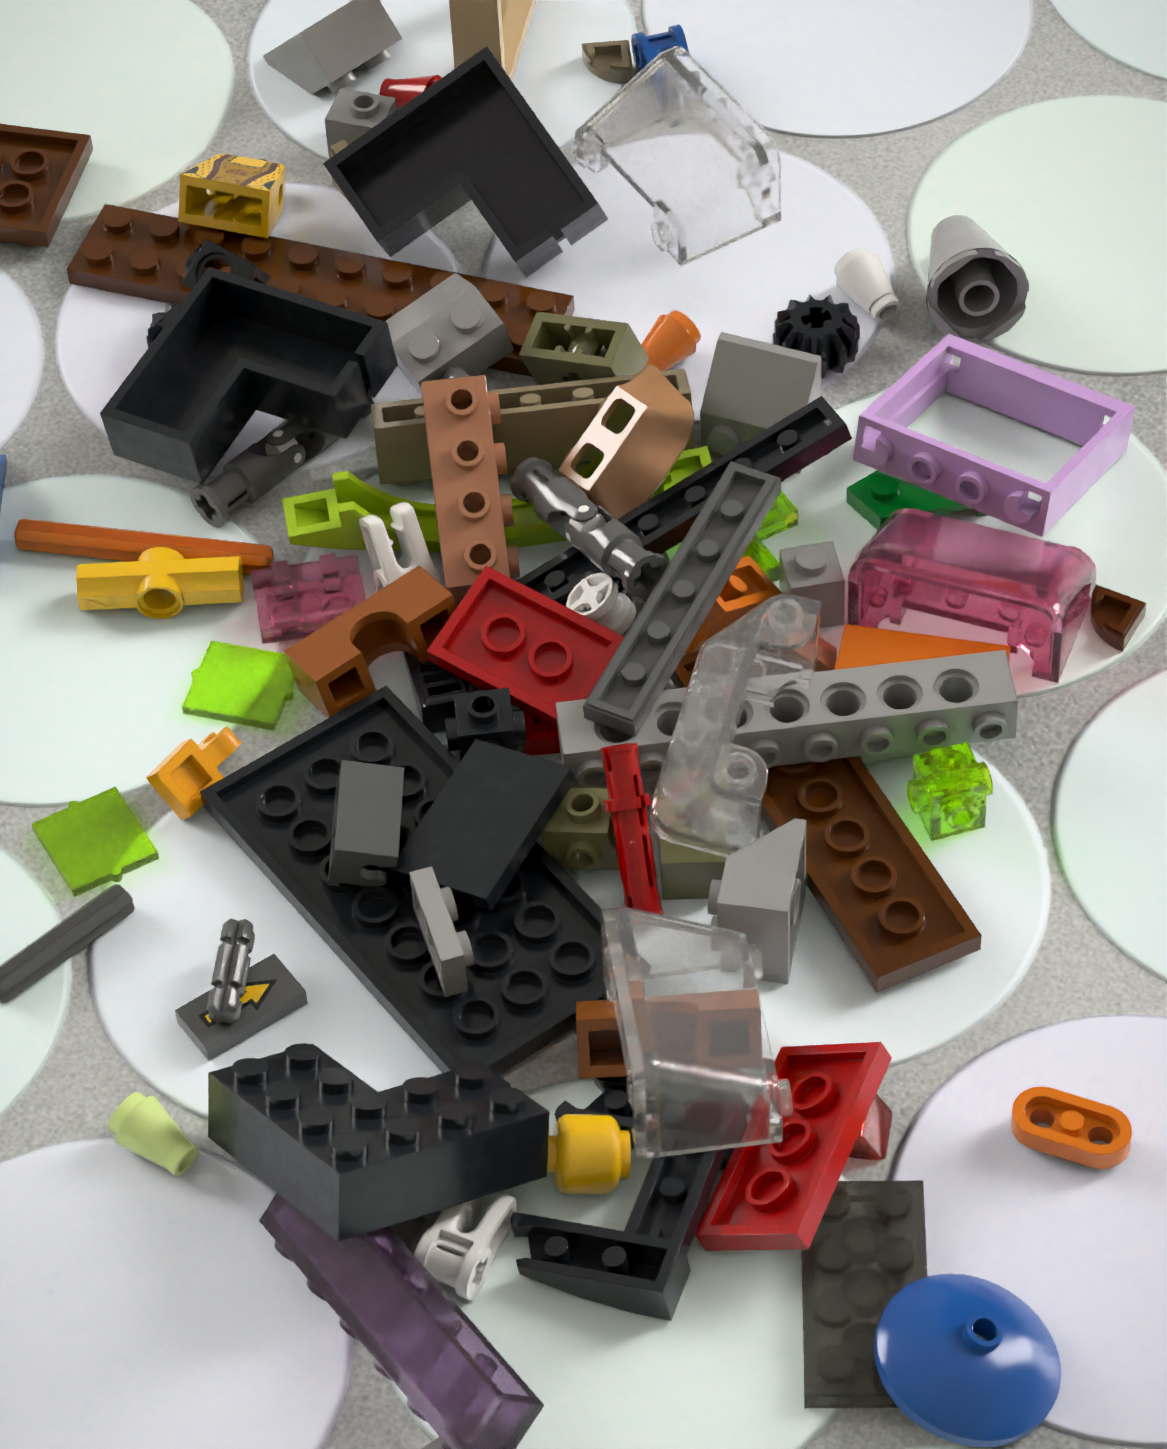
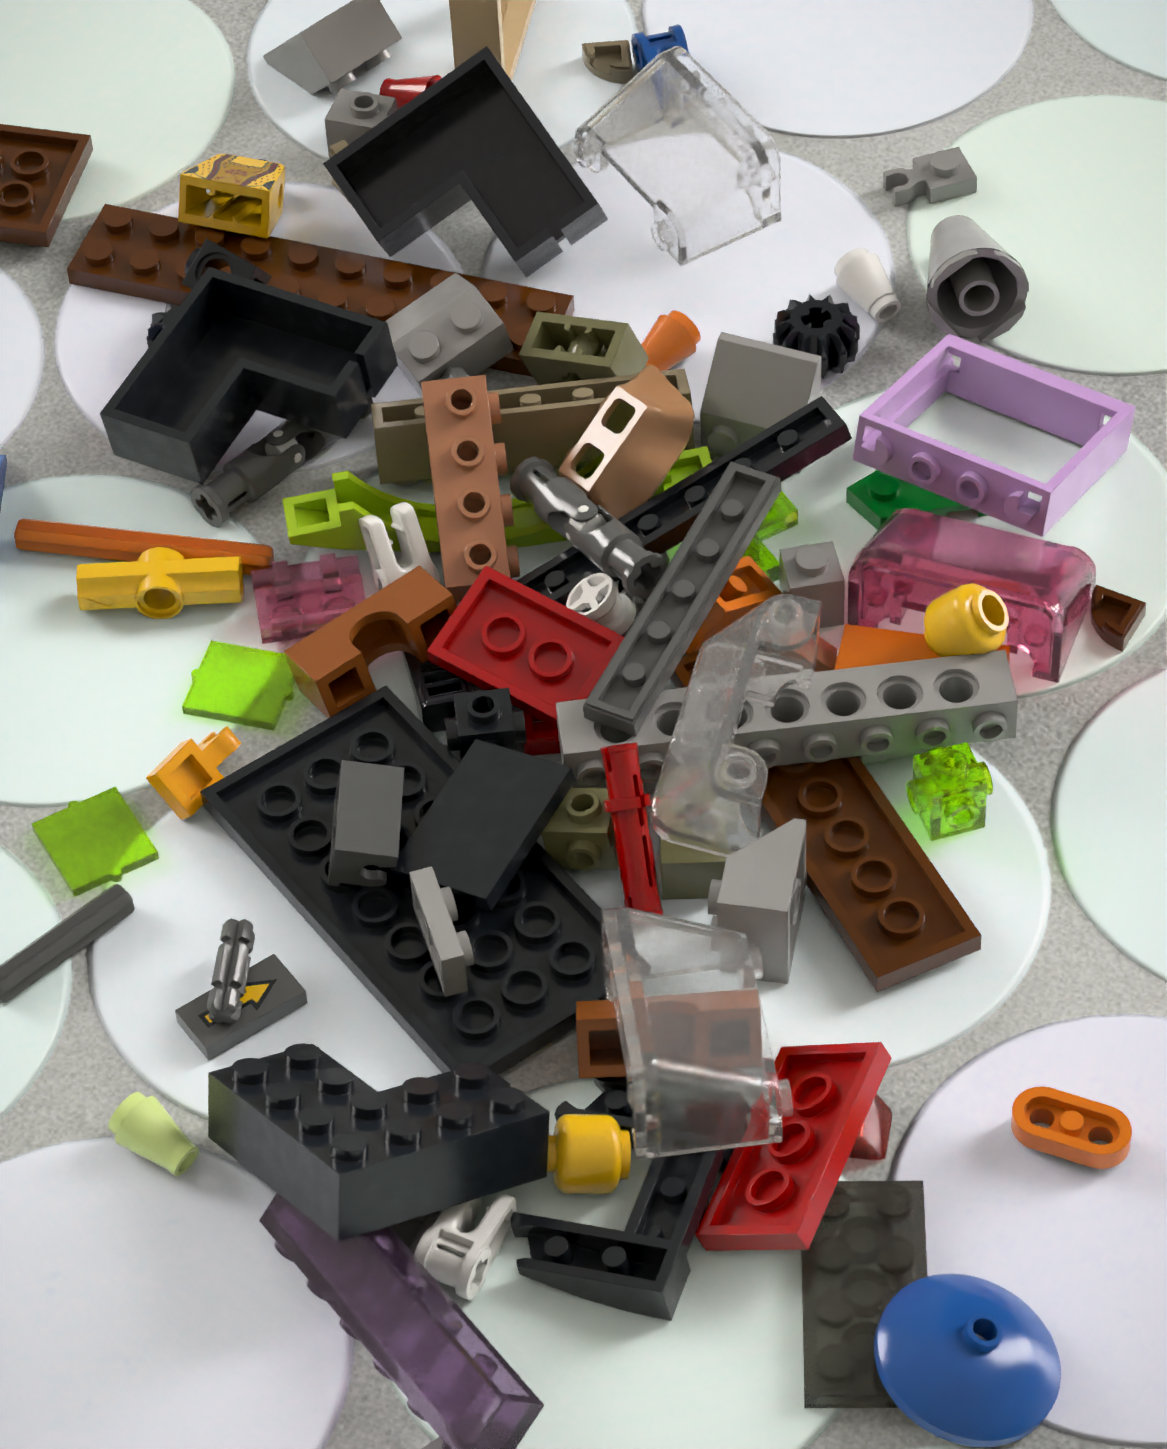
none -> light grey plate [883,147,977,207]
none -> yellow head [924,583,1009,657]

